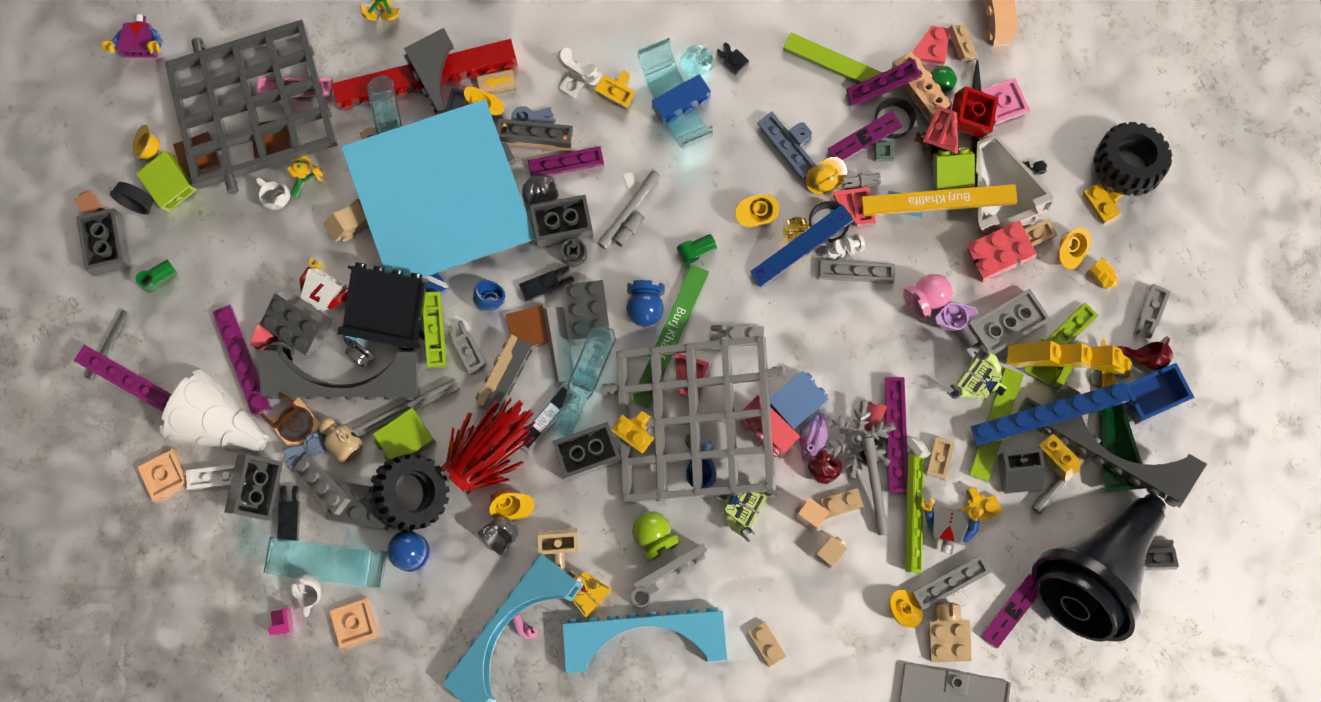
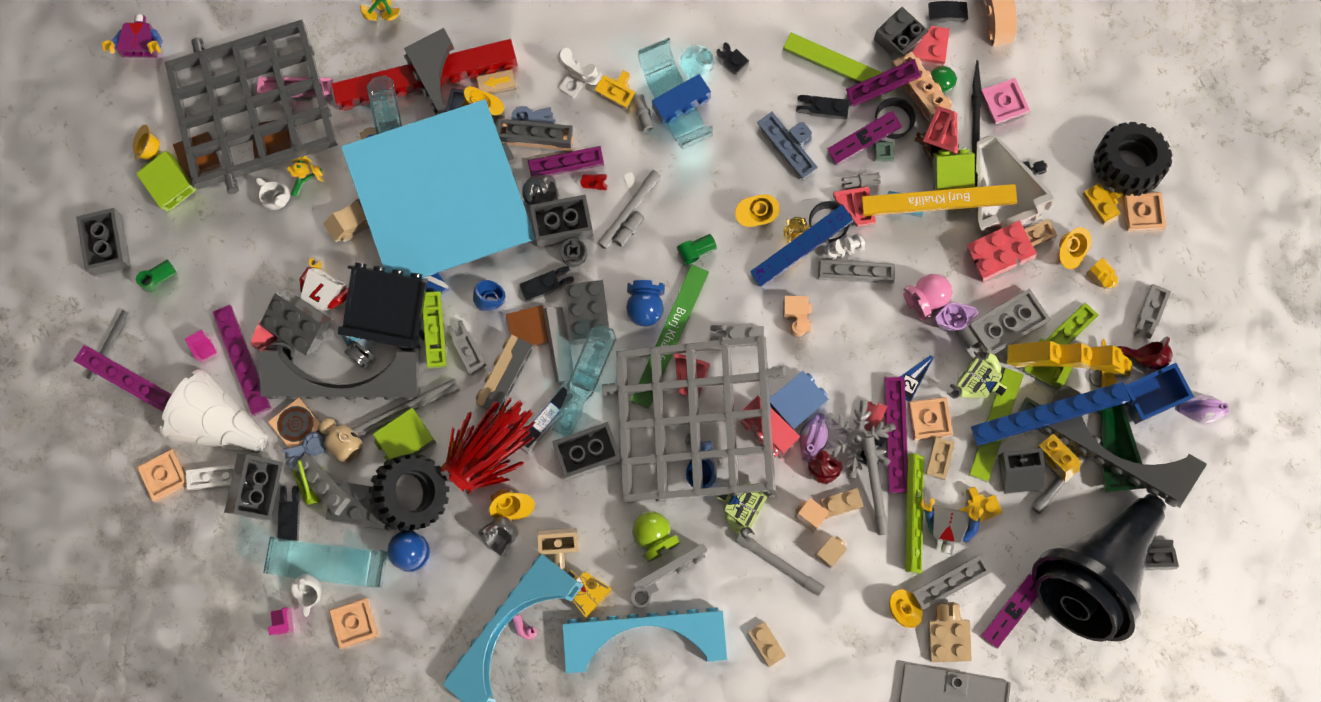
nougat brick [74,190,106,215] -> none
black tyre [110,182,154,215] -> none
reddish brown piece [260,394,298,429] -> none
yellow hinge [611,411,654,453] -> none
yellow piece [805,157,847,194] -> none
white tile [907,438,932,458] -> none
tan plate [948,24,978,61] -> none
red brick [952,86,998,139] -> none
none -> dark pink panel [185,329,217,362]
none -> lime plant [292,460,324,505]
none -> red piece [580,174,608,190]
none -> light grey pin [633,94,654,133]
none -> light grey piece [736,535,825,596]
none -> light nougat brick [783,296,811,337]
none -> black hinge [796,95,849,120]
none -> dark grey slope [874,7,929,56]
none -> sticker [900,355,934,401]
none -> light nougat tile [908,397,953,440]
none -> black slope [928,1,969,23]
none -> light nougat tile [1123,192,1166,231]
none -> lavender hat [1178,395,1229,423]

